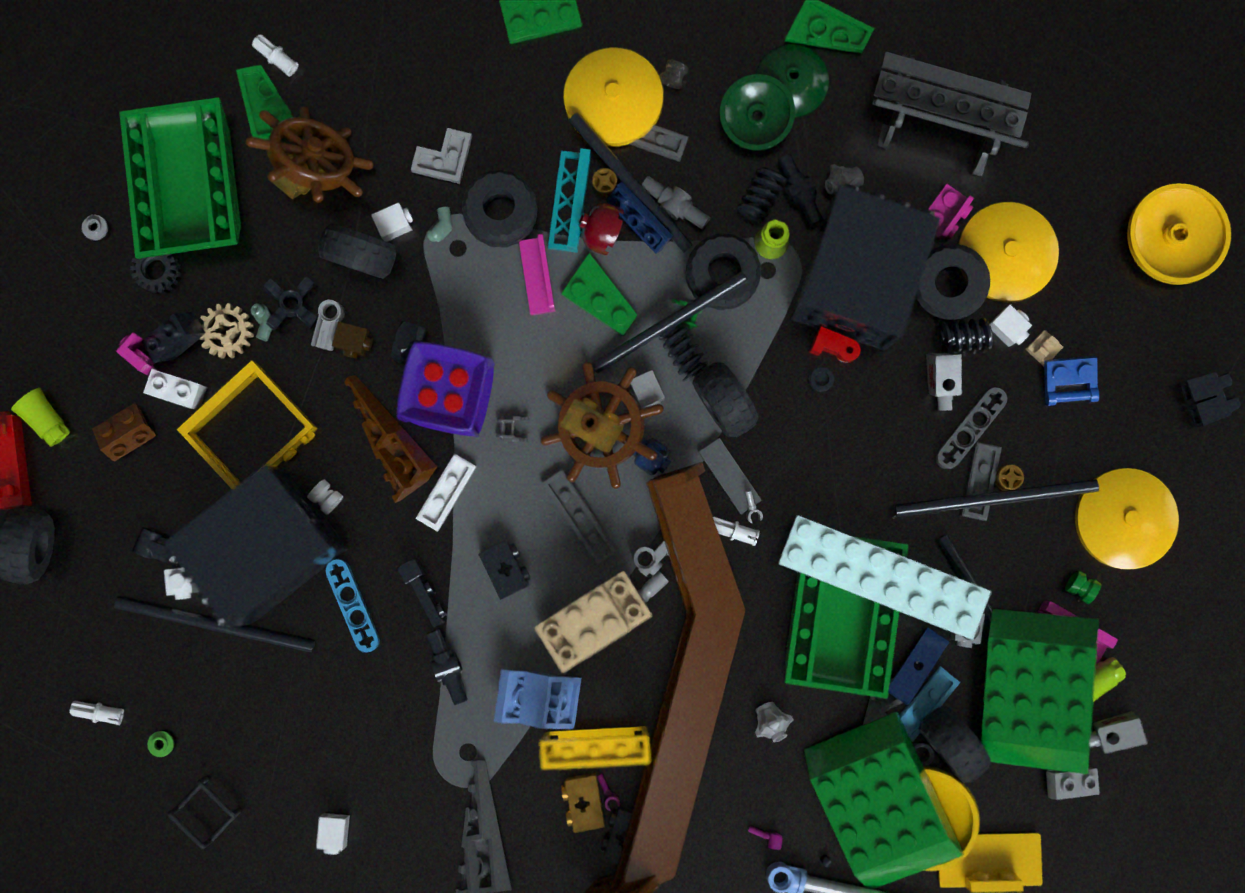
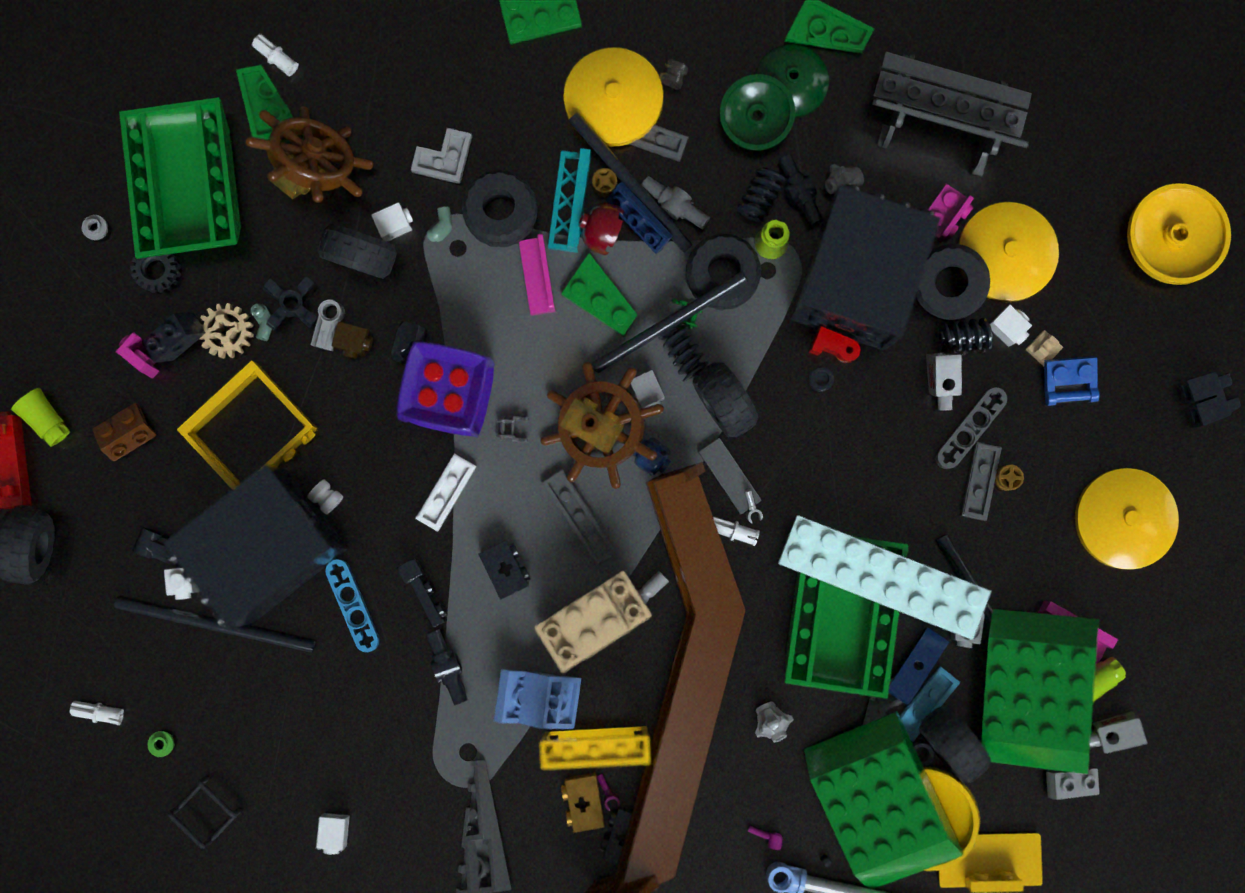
white brick [143,369,207,410] -> none
reddish brown wedge [344,375,437,503] -> none
light grey plate [633,541,669,576] -> none
black piece [894,479,1099,517] -> none
green wheel [1065,570,1102,604] -> none

